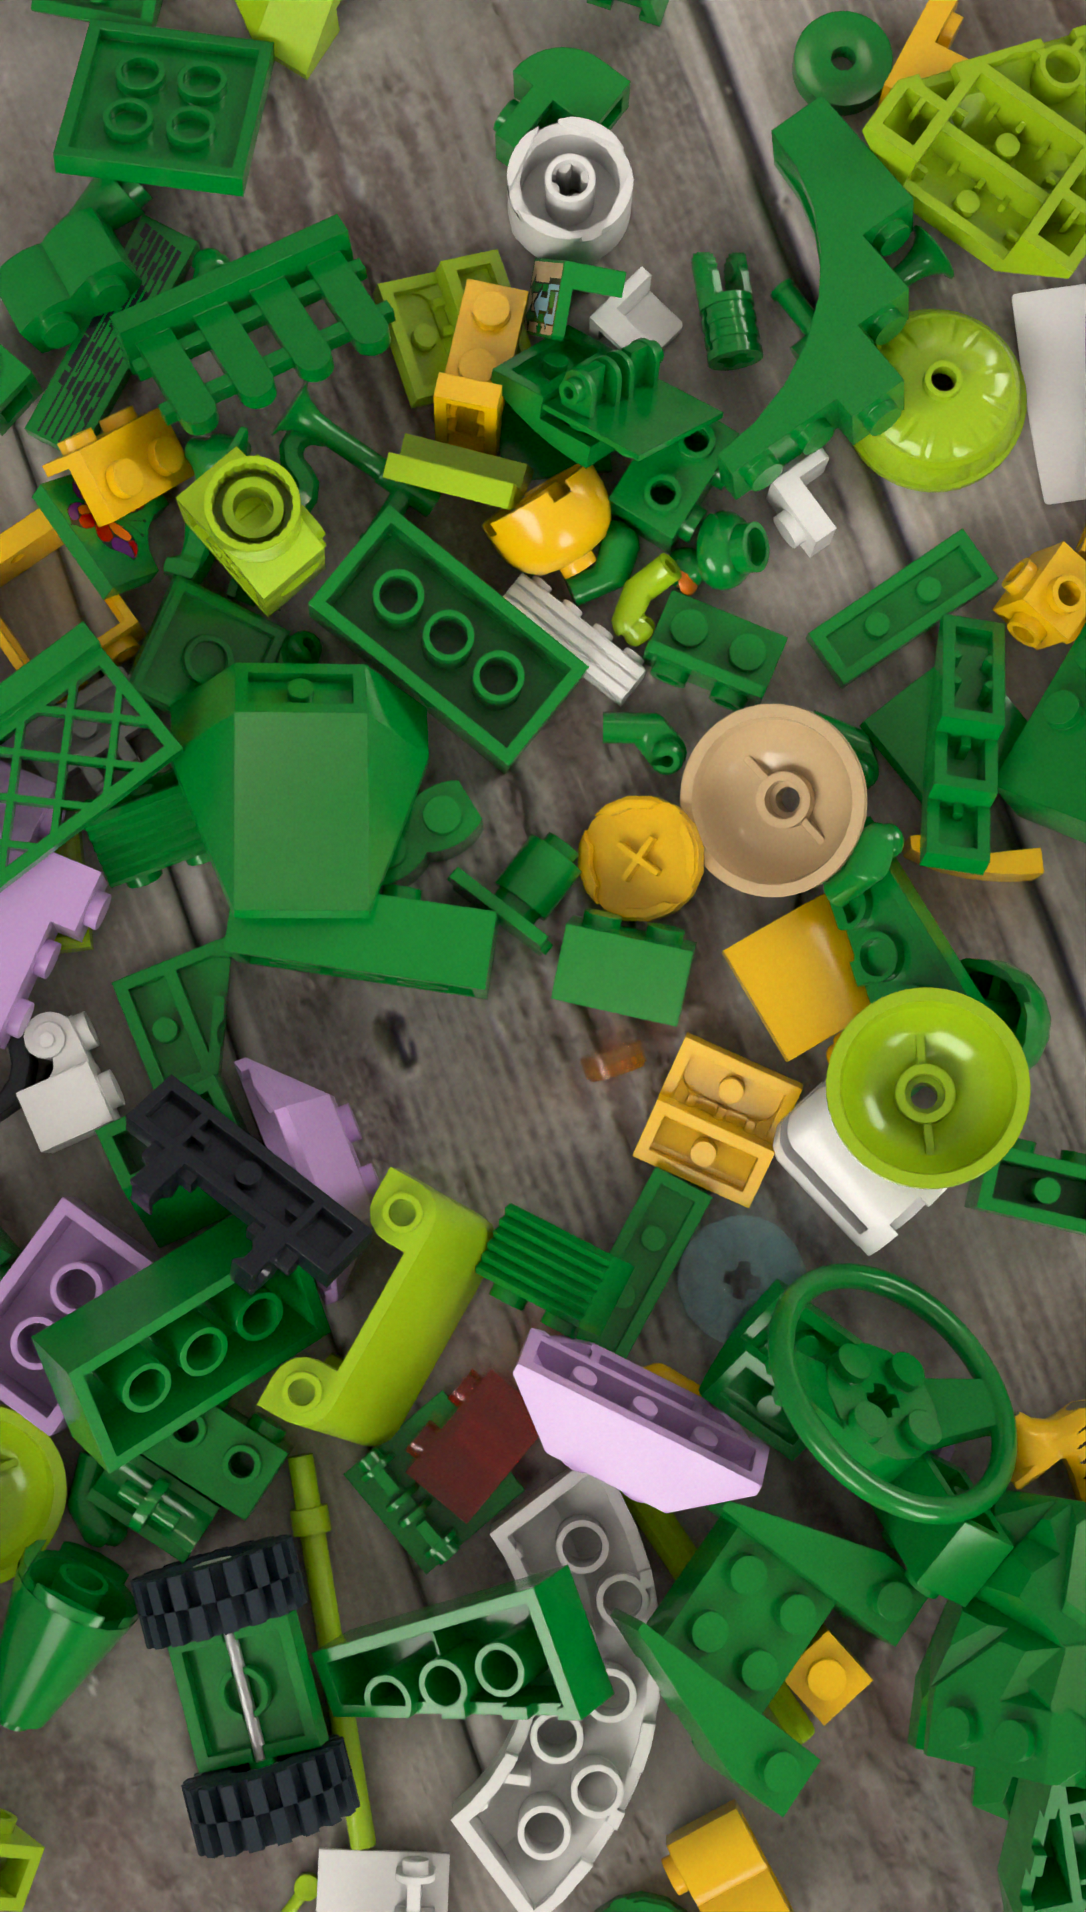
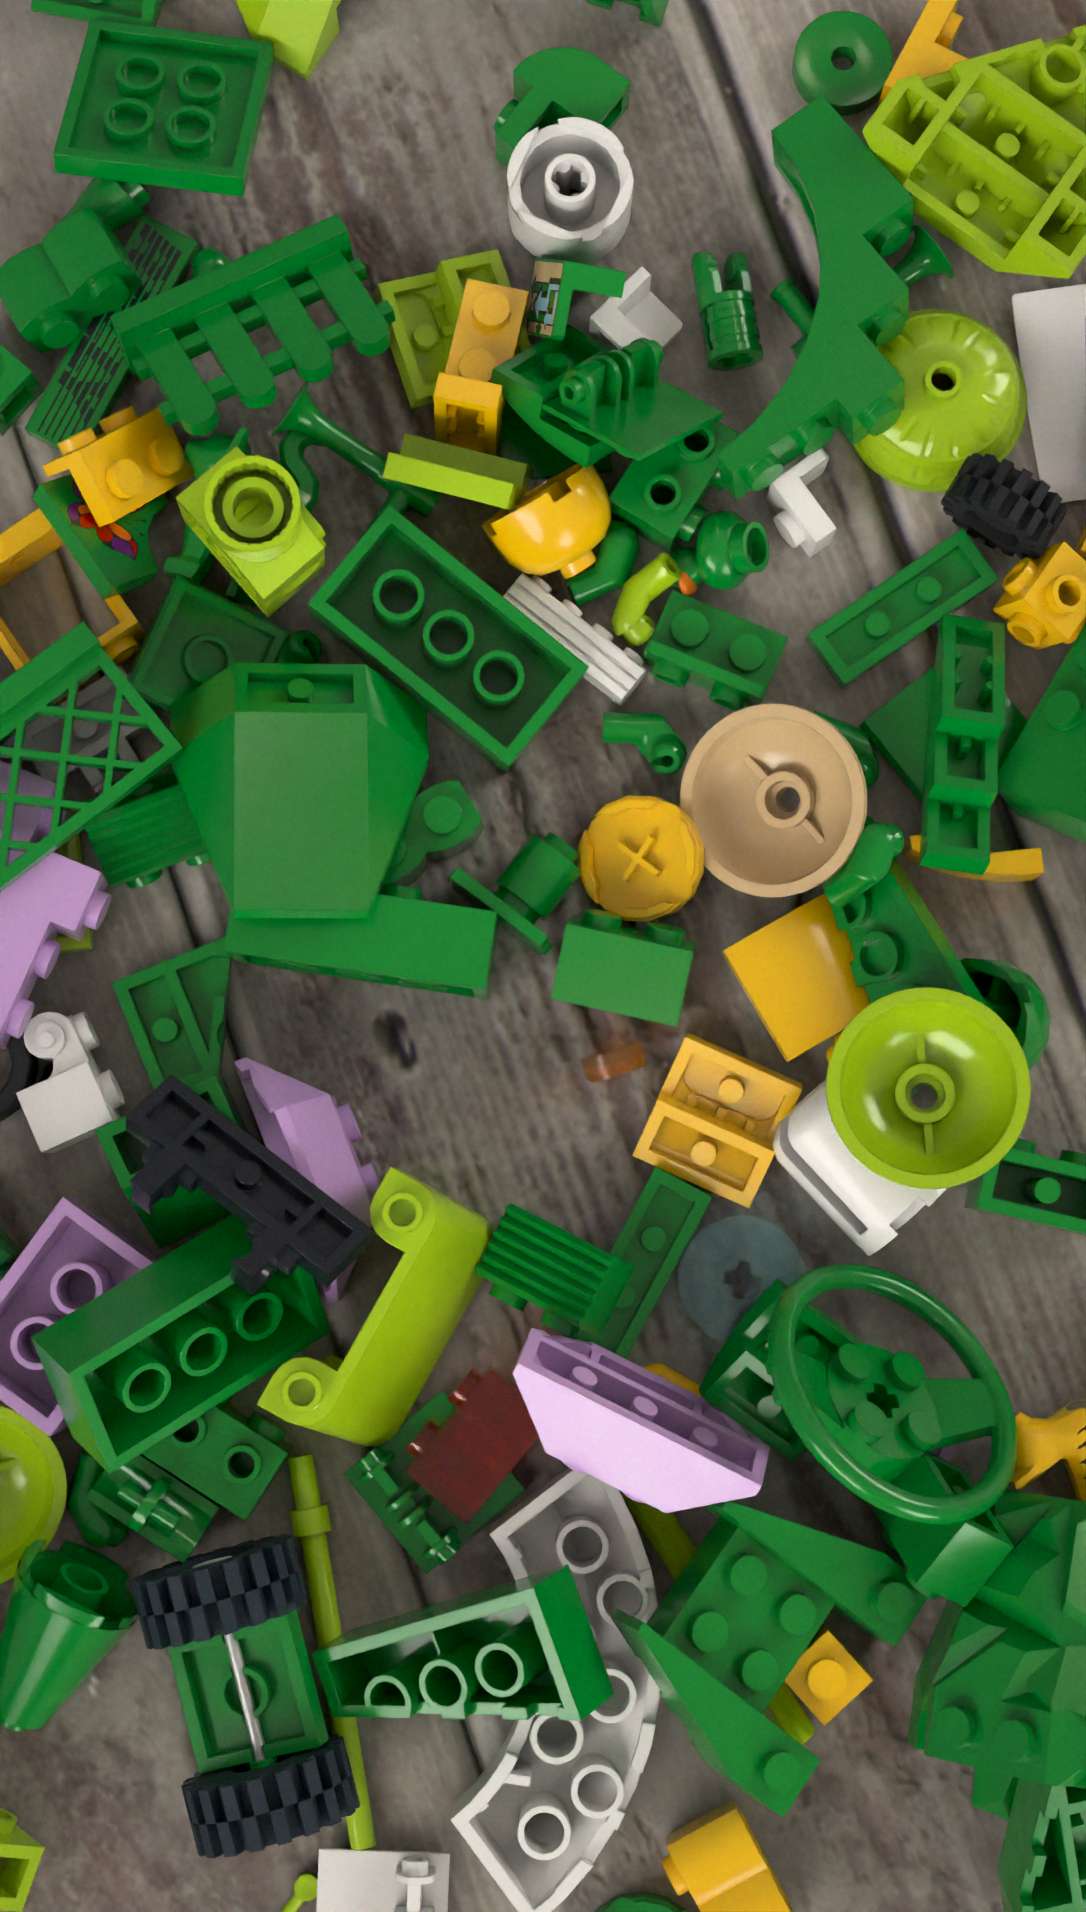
none -> black tyre [941,453,1067,560]

